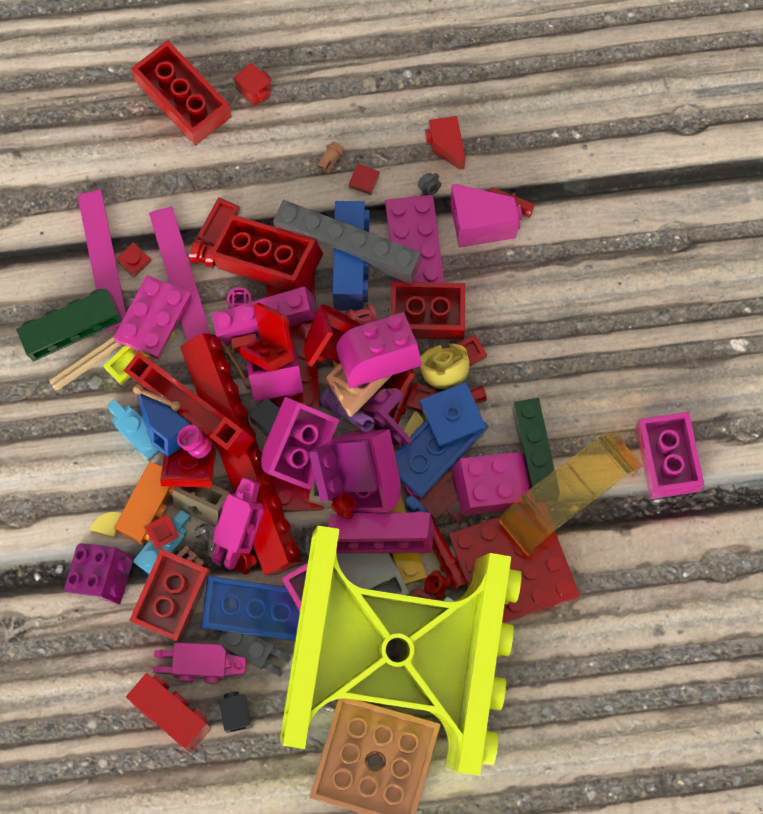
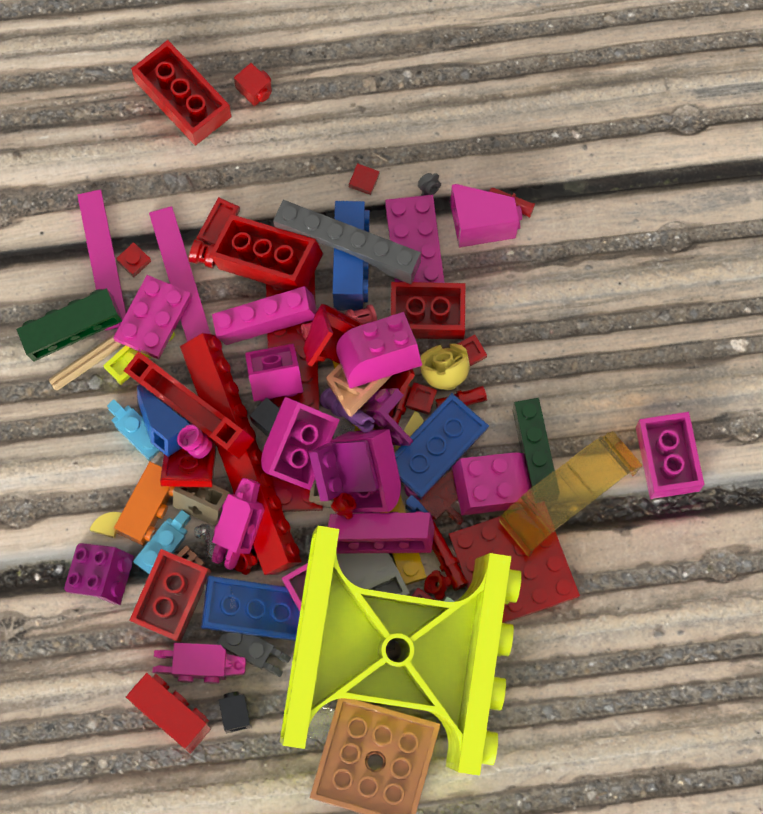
medium nougat hinge [132,384,181,411] -> none
red plate [144,514,180,549] -> none
medium nougat hinge [222,345,251,389] -> none
dark pink wheel [227,287,252,309] -> none
red plate [231,334,257,355] -> none
red bracket [240,302,294,372] -> none
nougat pin [317,141,344,174] -> none
blue plate [419,382,486,448] -> none
red slope [425,116,466,170] -> none

